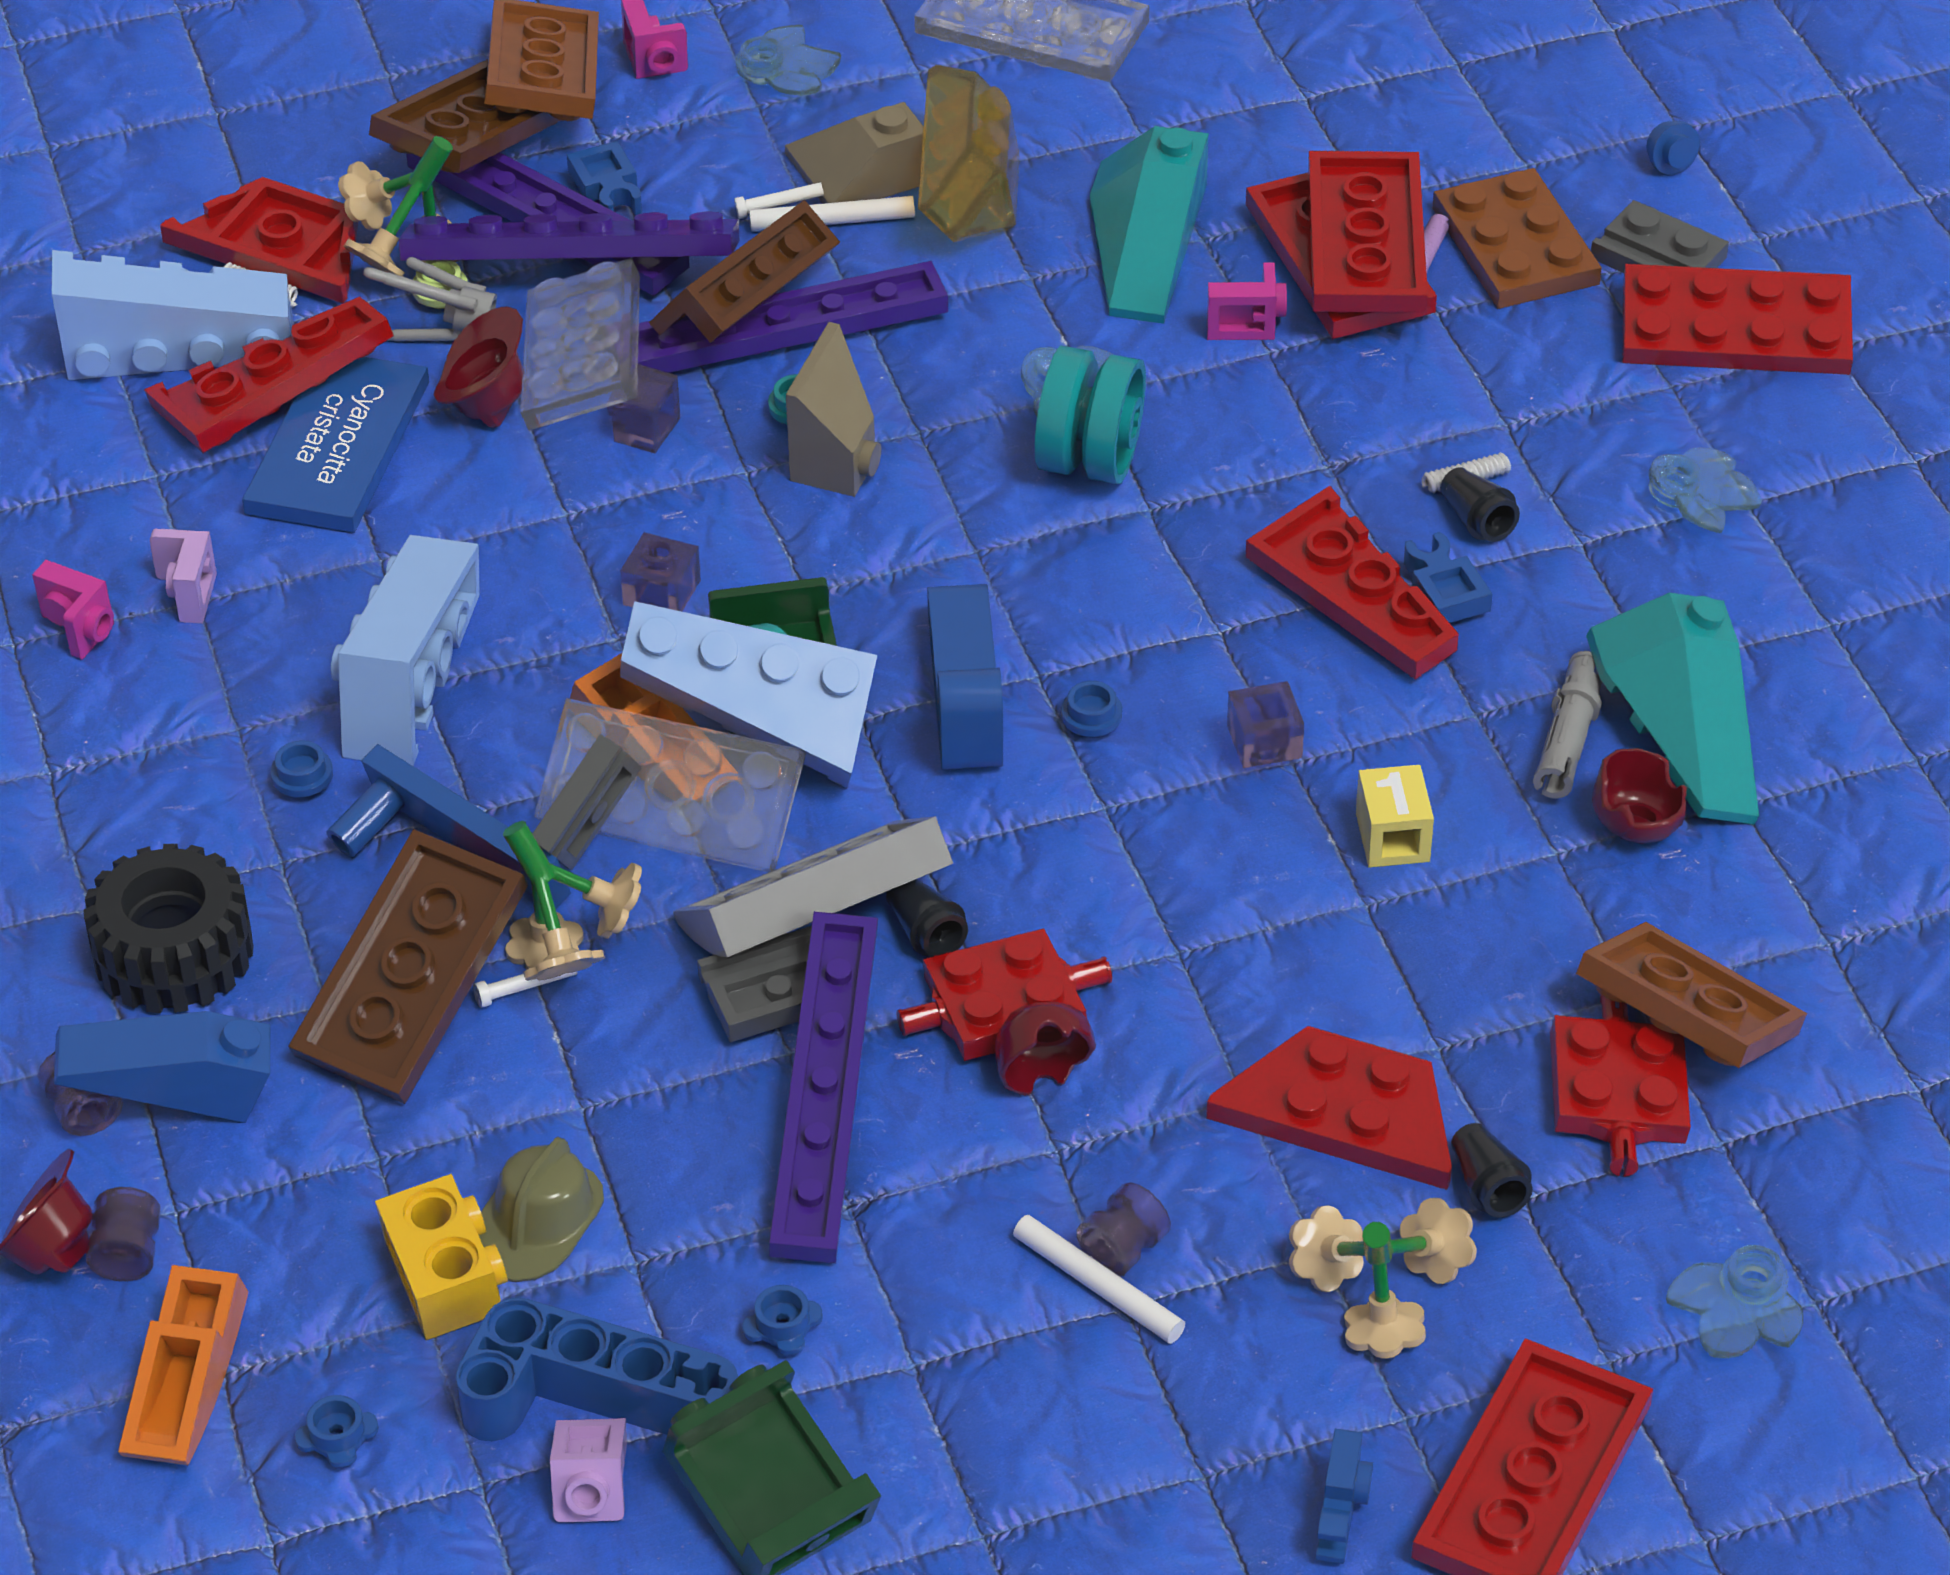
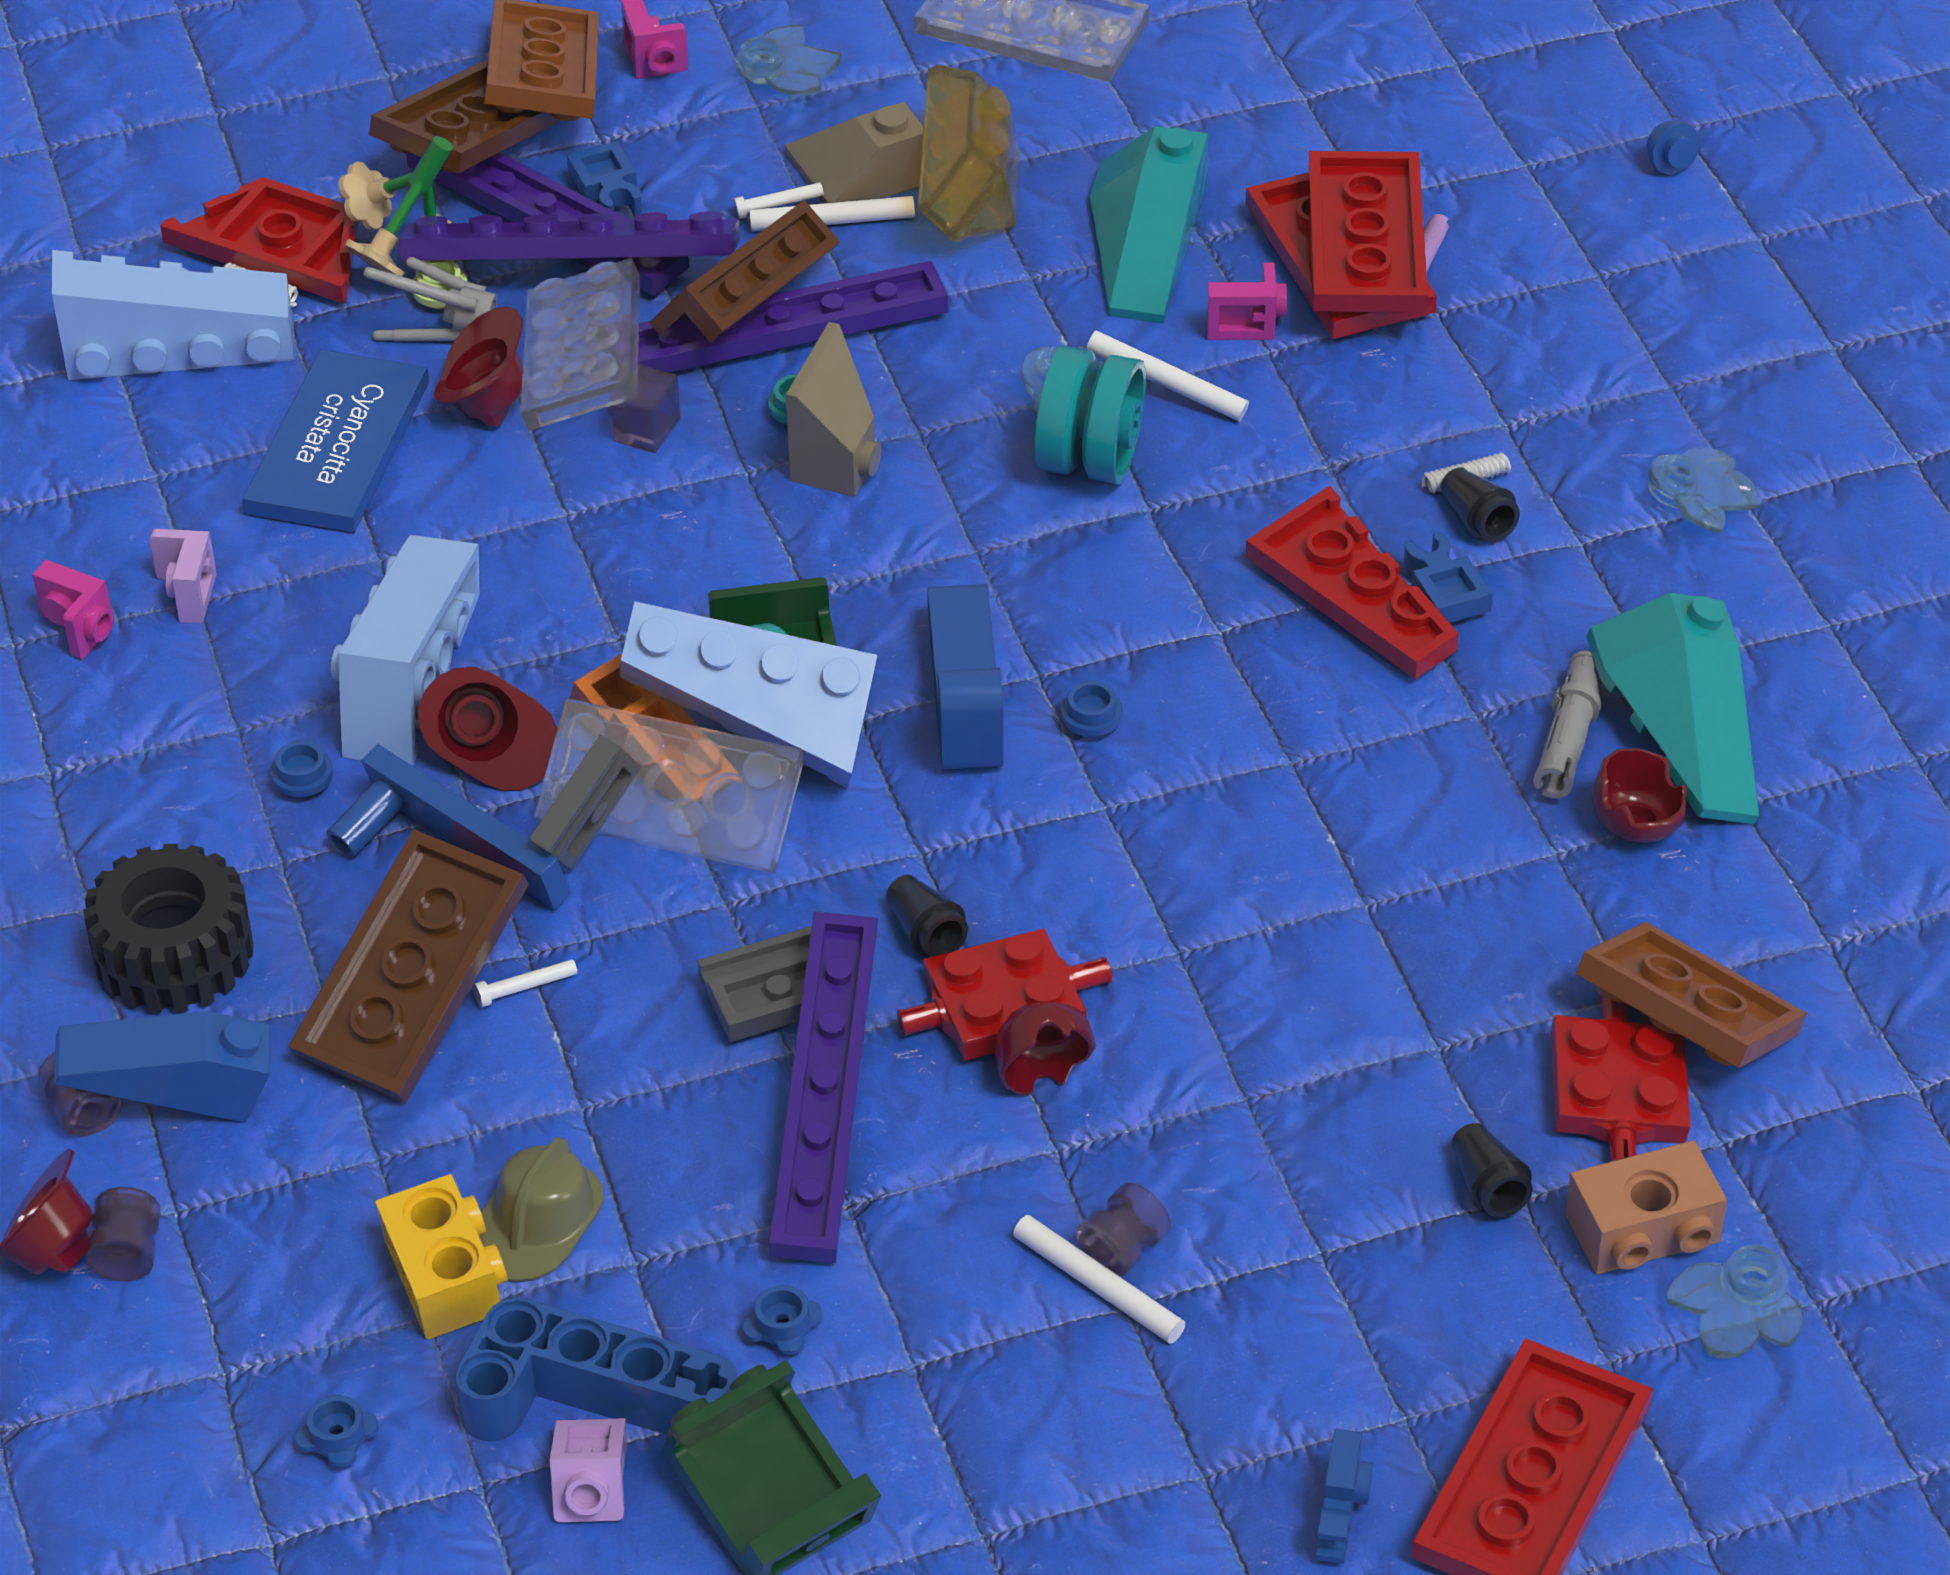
orange slope [118,1265,249,1466] -> none
red wing [144,296,394,453] -> none
tan plant [503,821,642,981] -> none
clear purple plate [620,532,701,612] -> none
light grey slope [673,816,953,957] -> none
red wing [1206,1026,1452,1190] -> none
clear purple plate [1227,681,1304,768] -> none
tan plant [1289,1198,1477,1359] -> none
light yellow brick [1356,765,1434,868] -> none
dark orange plate [1432,168,1602,309] -> none
dark grey plate [1591,200,1729,273] -> none
red plate [1622,264,1853,375] -> none
none -> dark red piece [418,667,560,791]
none -> white bar [1086,330,1249,422]
none -> nougat brick [1565,1140,1727,1275]

